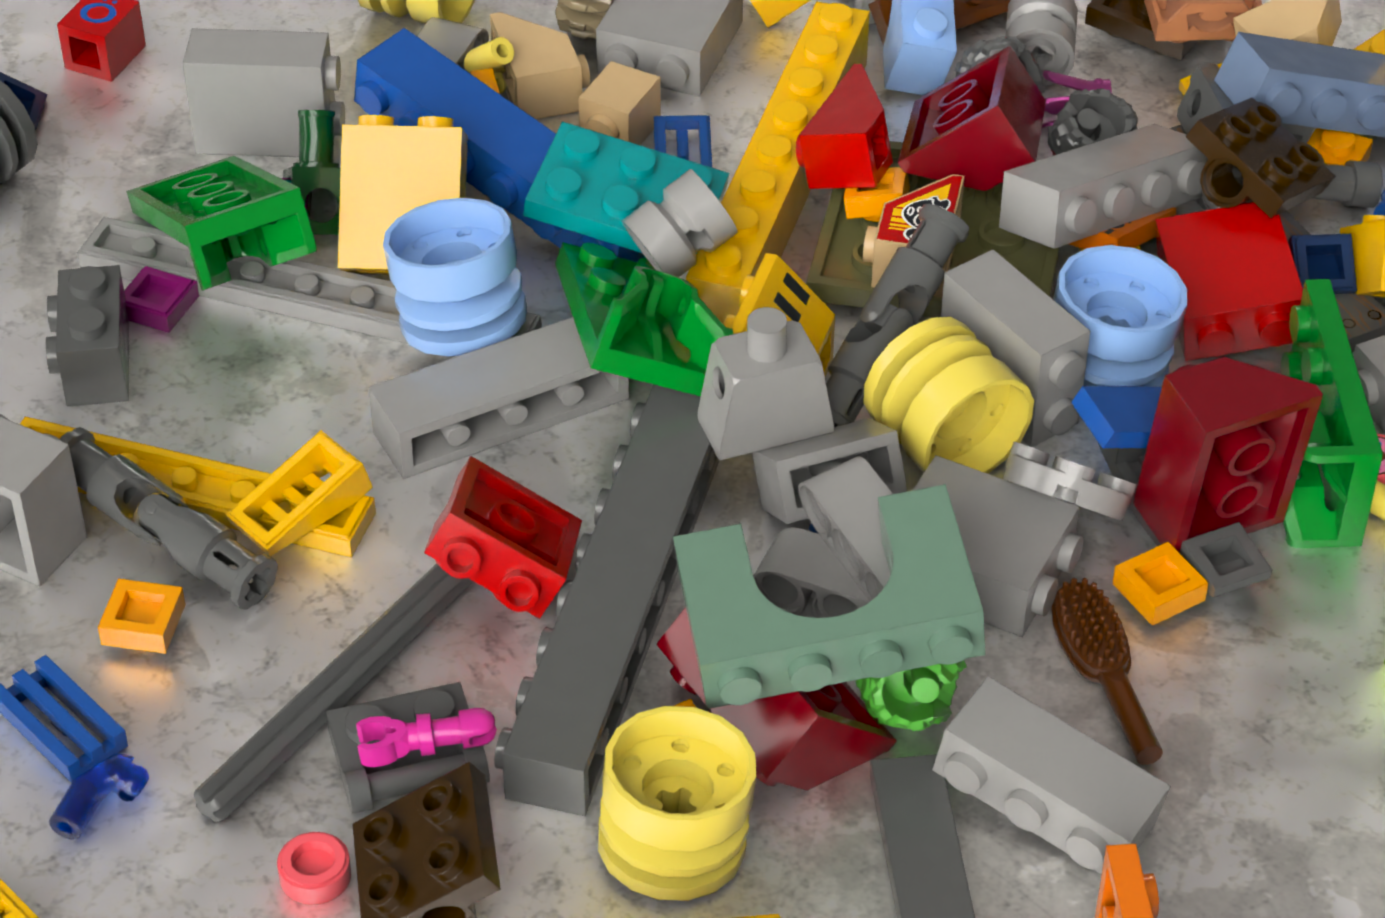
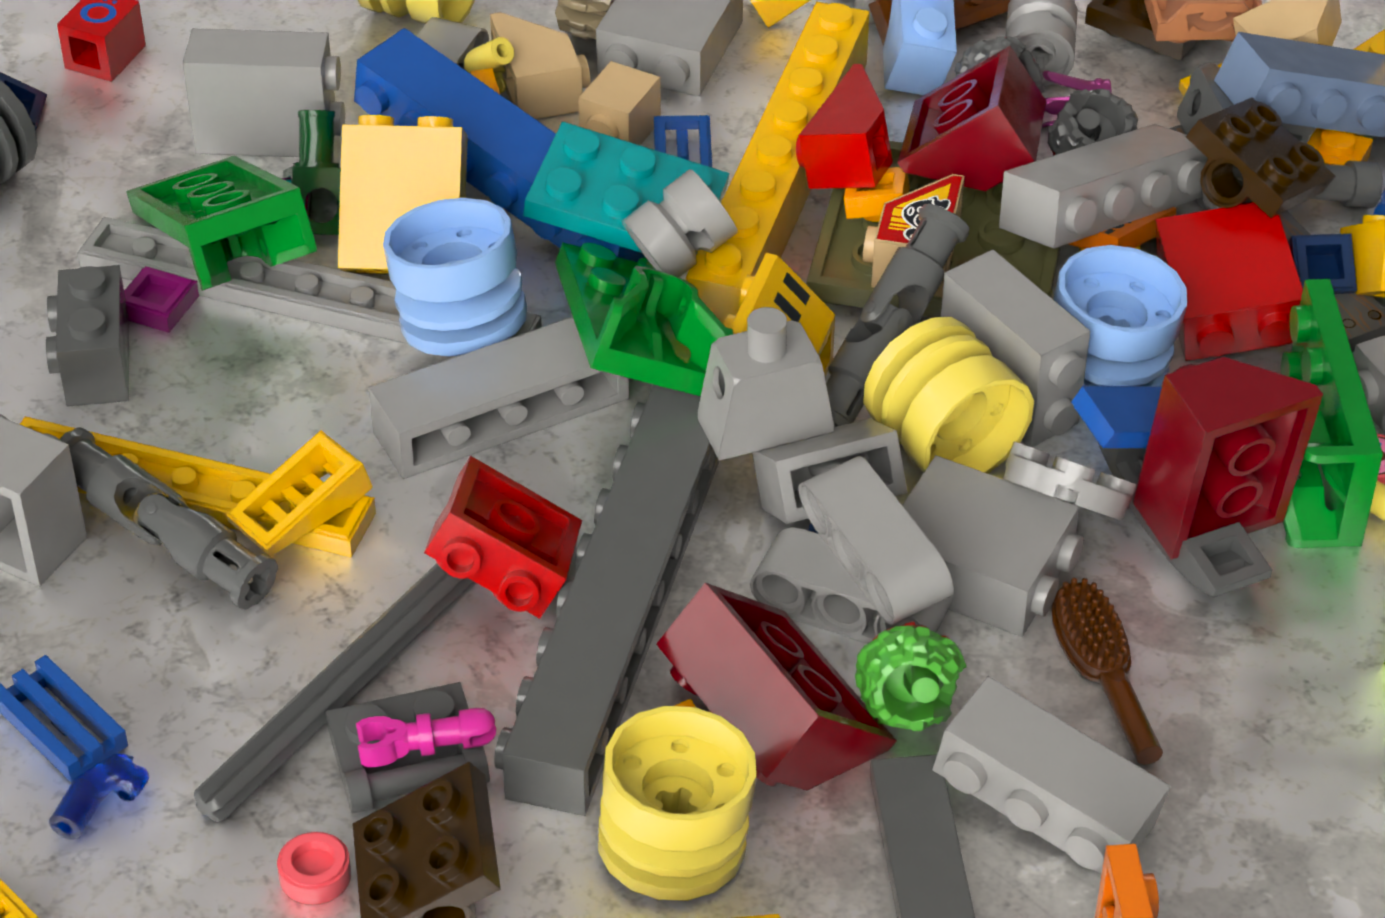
light orange plate [98,578,186,654] -> none
sand green arch [673,484,986,709] -> none
light orange plate [1112,542,1208,626] -> none

